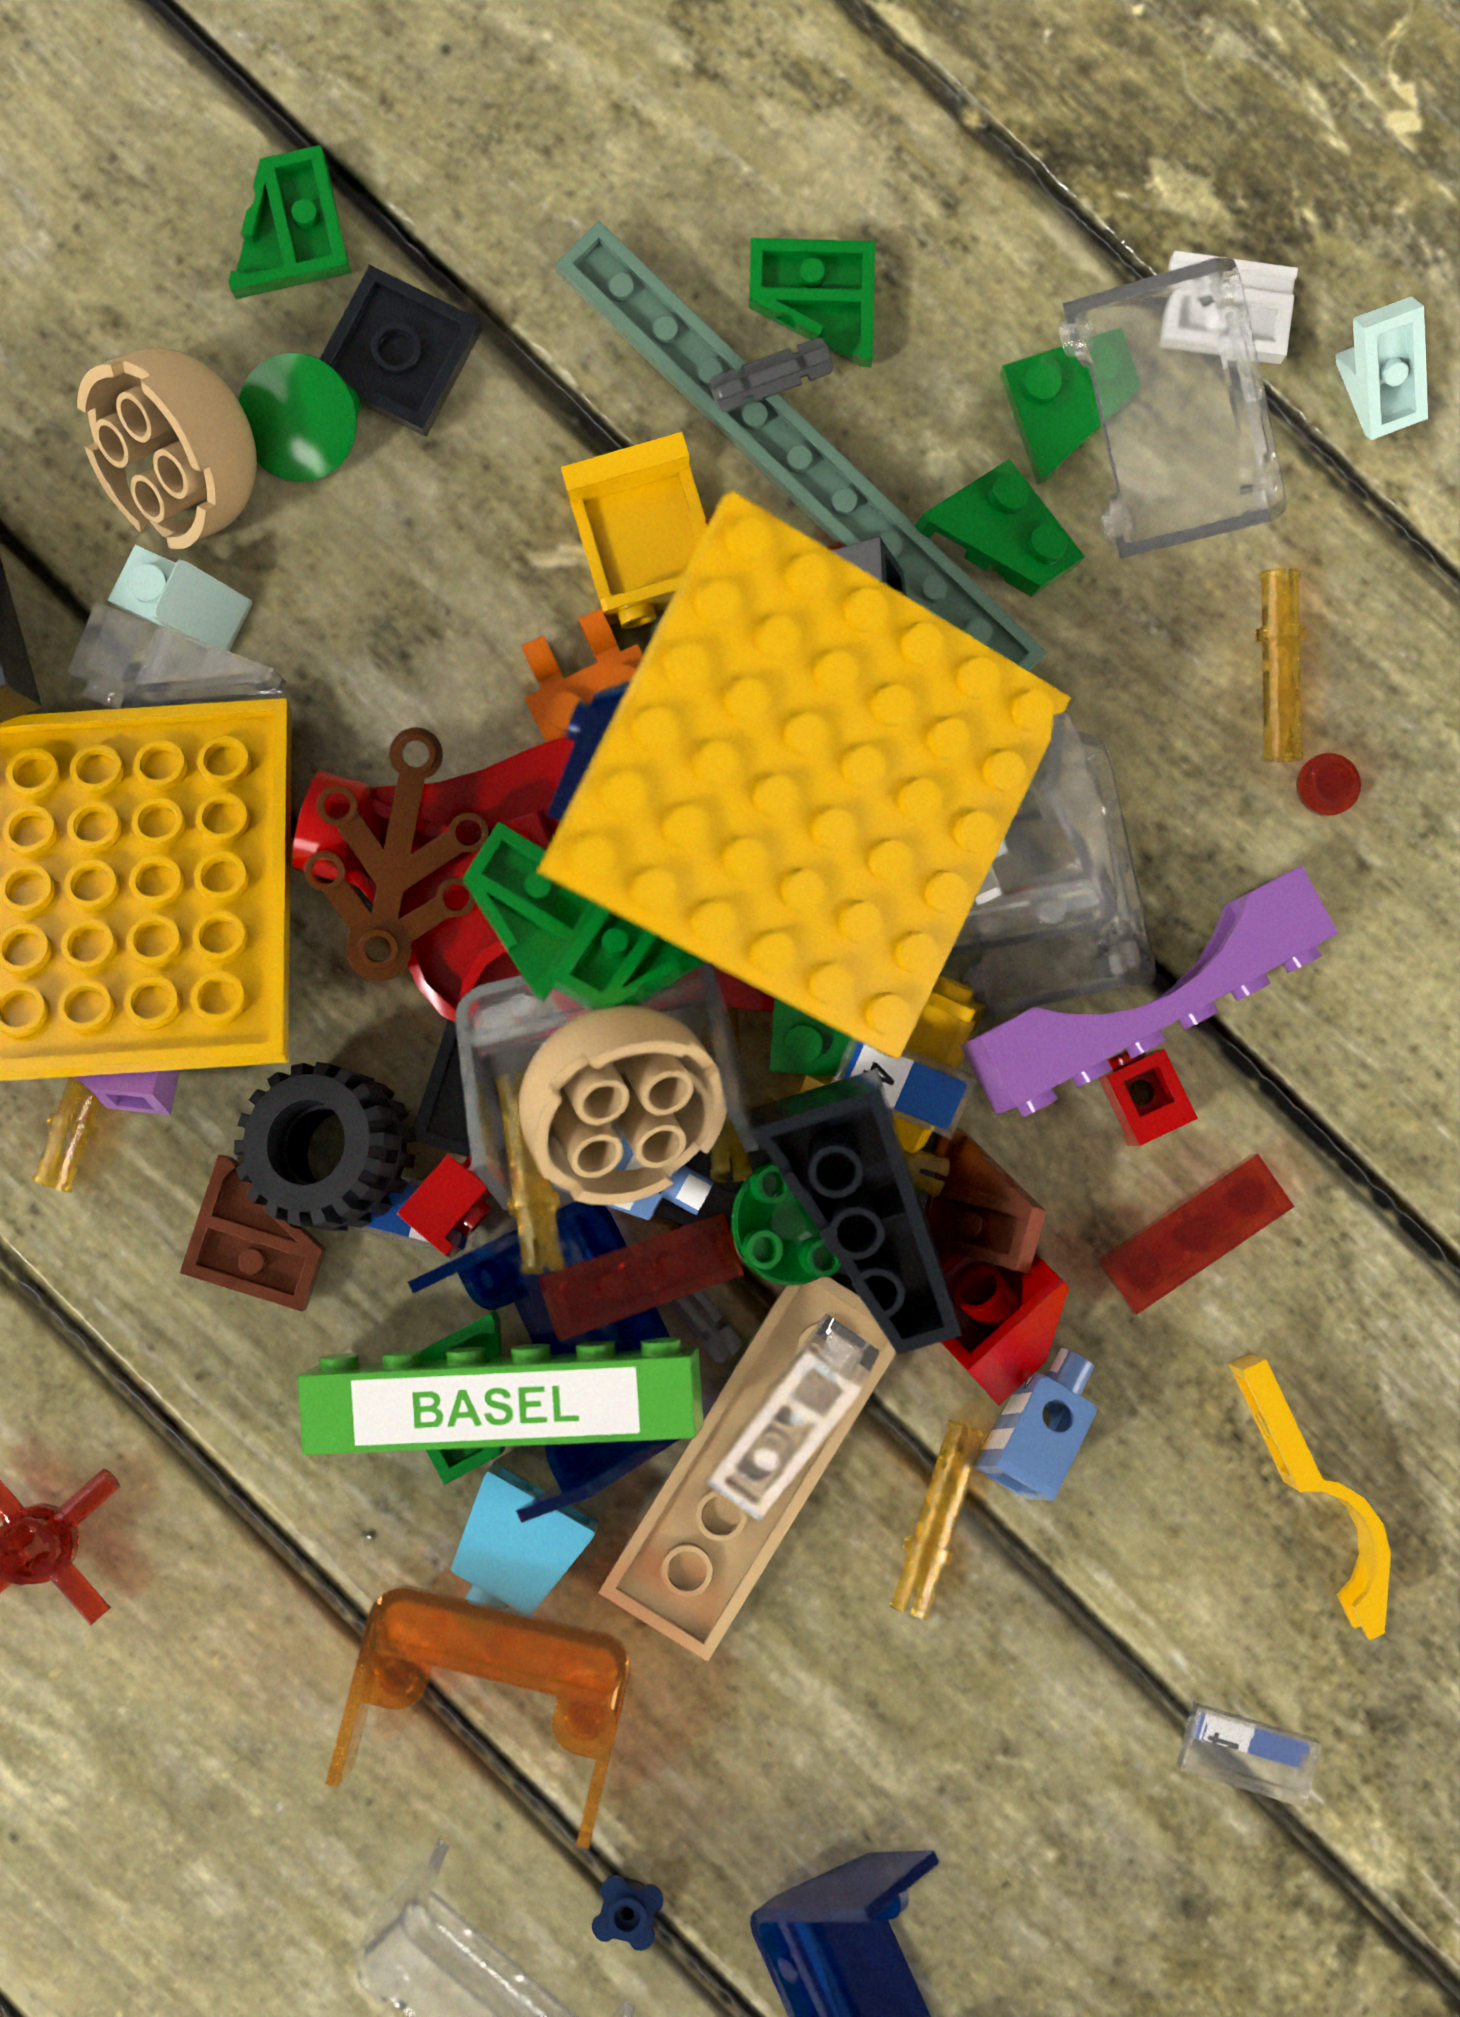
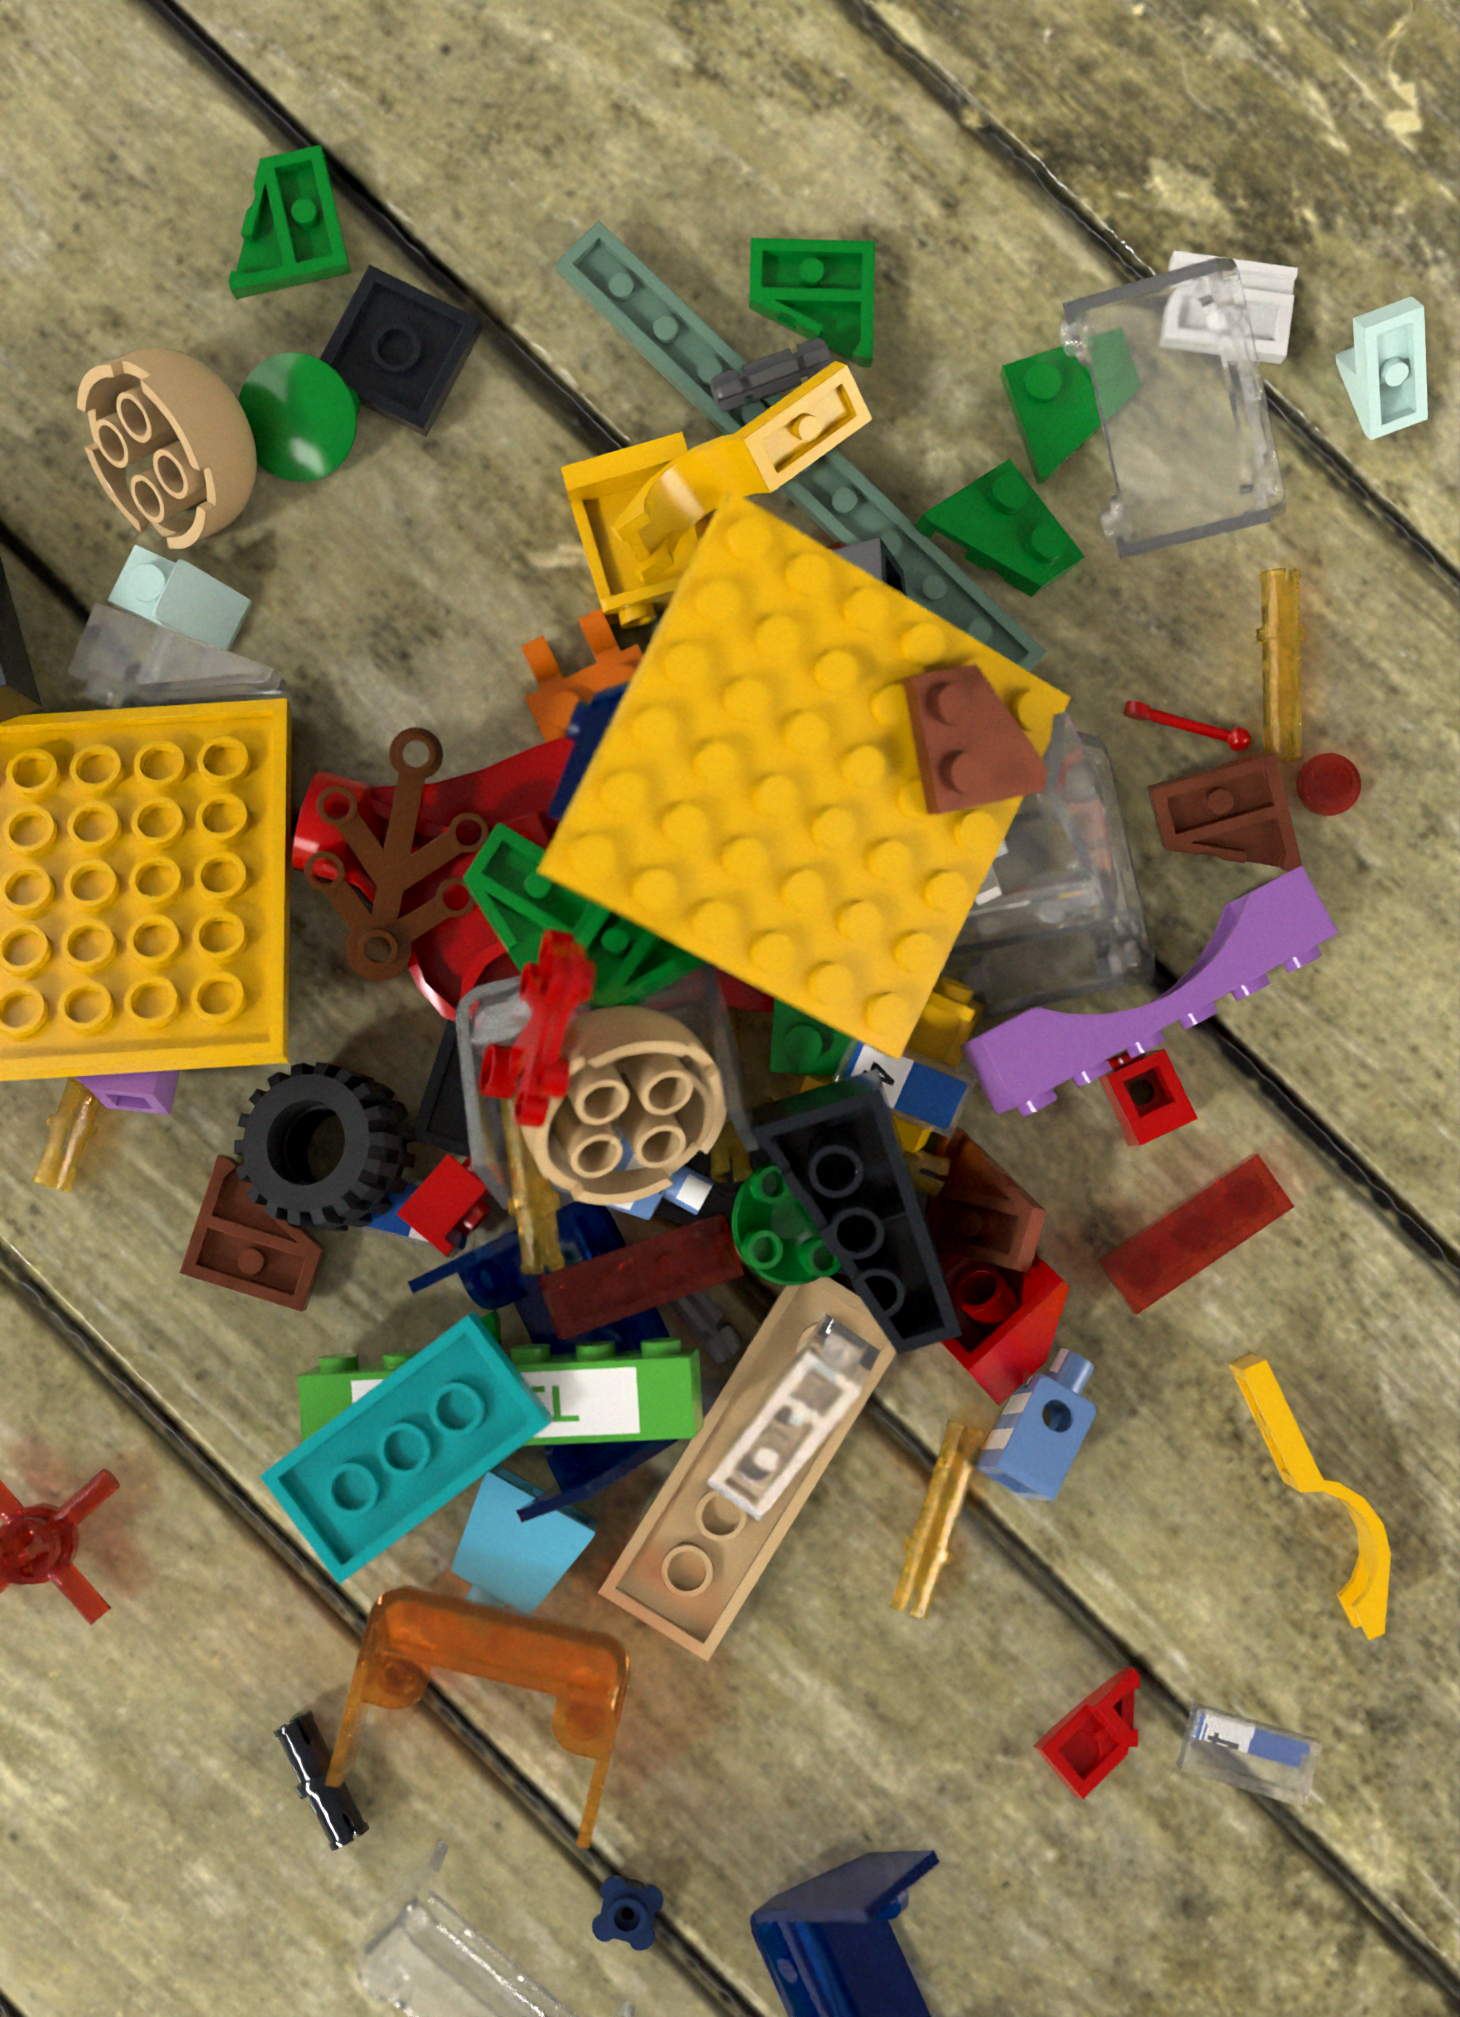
none -> teal plate [259,1312,555,1585]
none -> black pin [273,1710,370,1851]
none -> red plant [480,929,595,1129]
none -> yellow piece [611,361,872,584]
none -> copper wing [902,664,1057,815]
none -> red slope [1033,1667,1140,1799]
none -> red hinge [1123,700,1251,752]
none -> copper wing [1147,750,1303,871]

